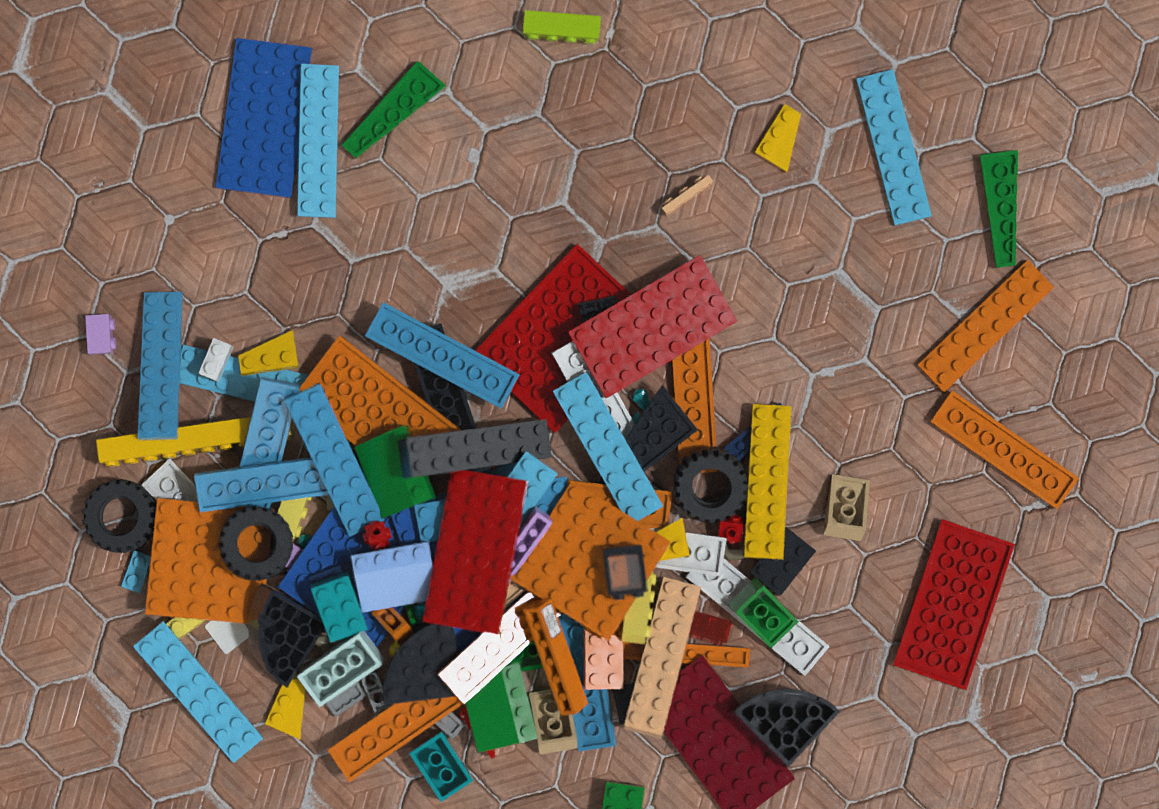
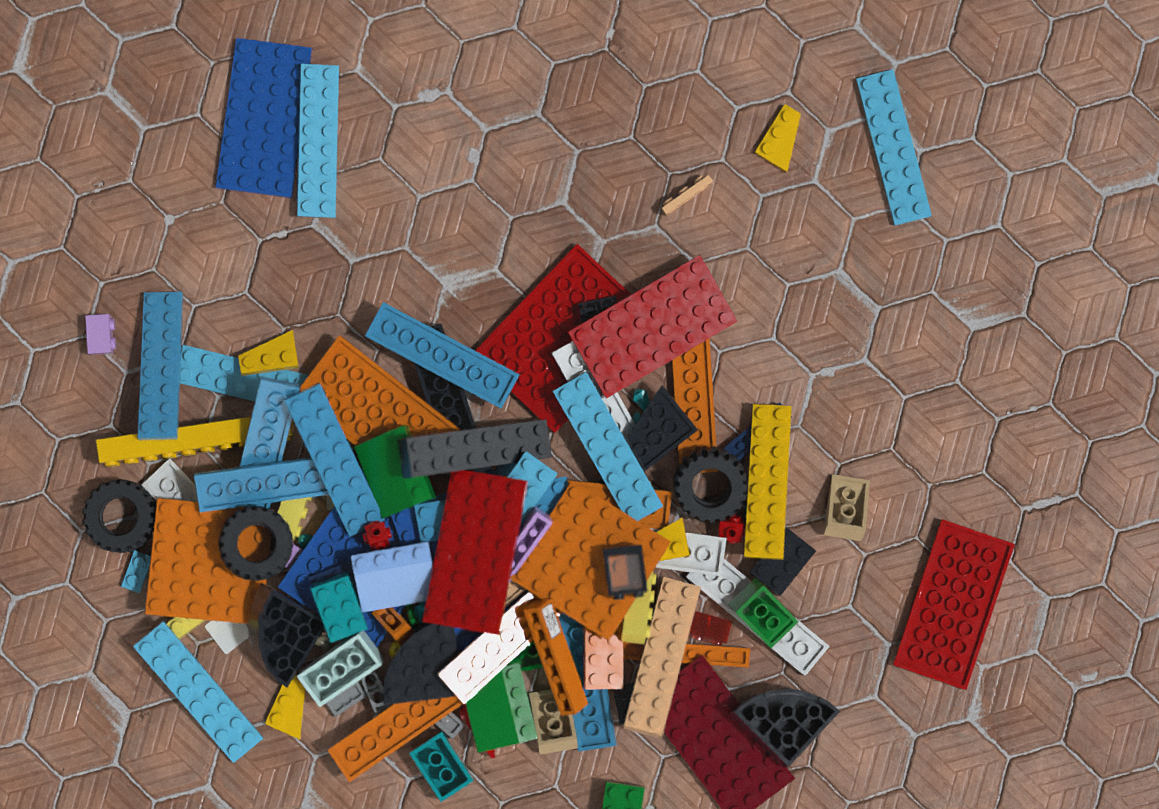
white brick [199,338,234,382] -> none
green wing [342,61,446,159] -> none
lime brick [523,10,601,45] -> none
dark tan arm [724,545,745,560] -> none
orange plate [917,260,1054,393] -> none
orange plate [930,390,1079,510] -> none
green wing [979,150,1018,269] -> none

